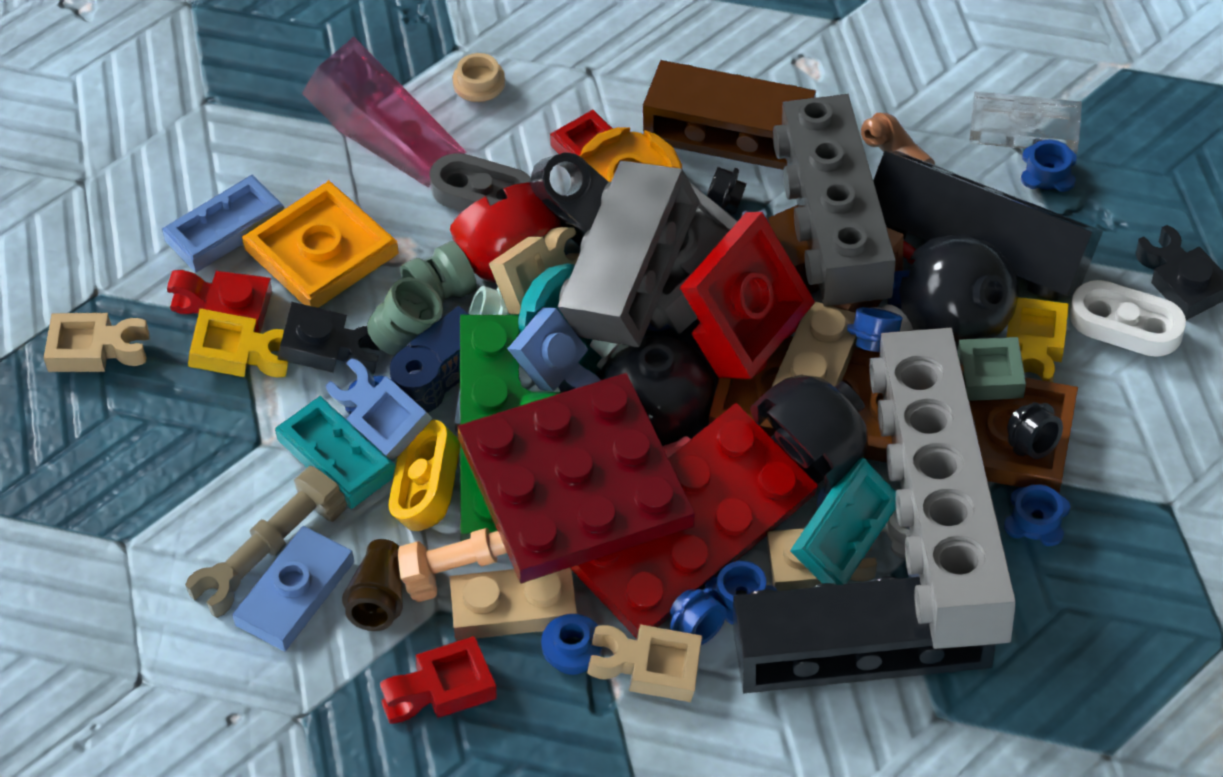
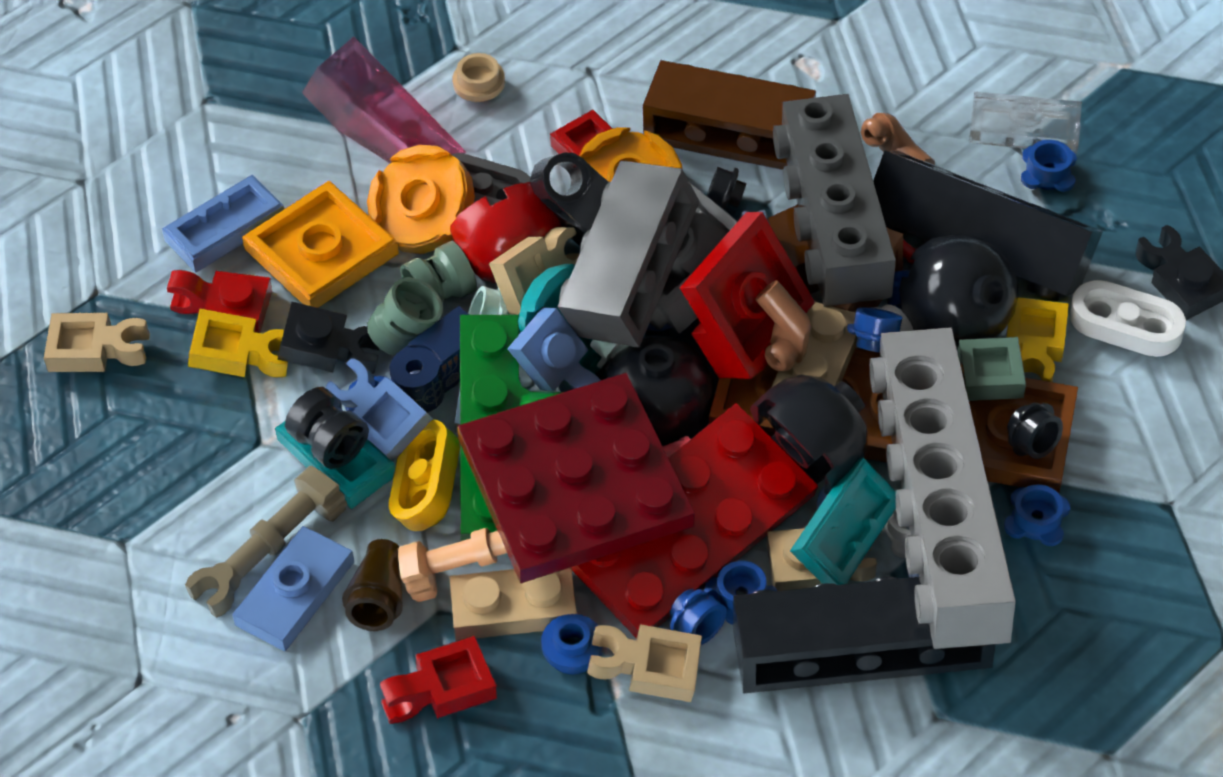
none -> black wheel [285,387,369,469]
none -> light orange tile [367,145,475,254]
none -> nougat arm [755,280,811,372]

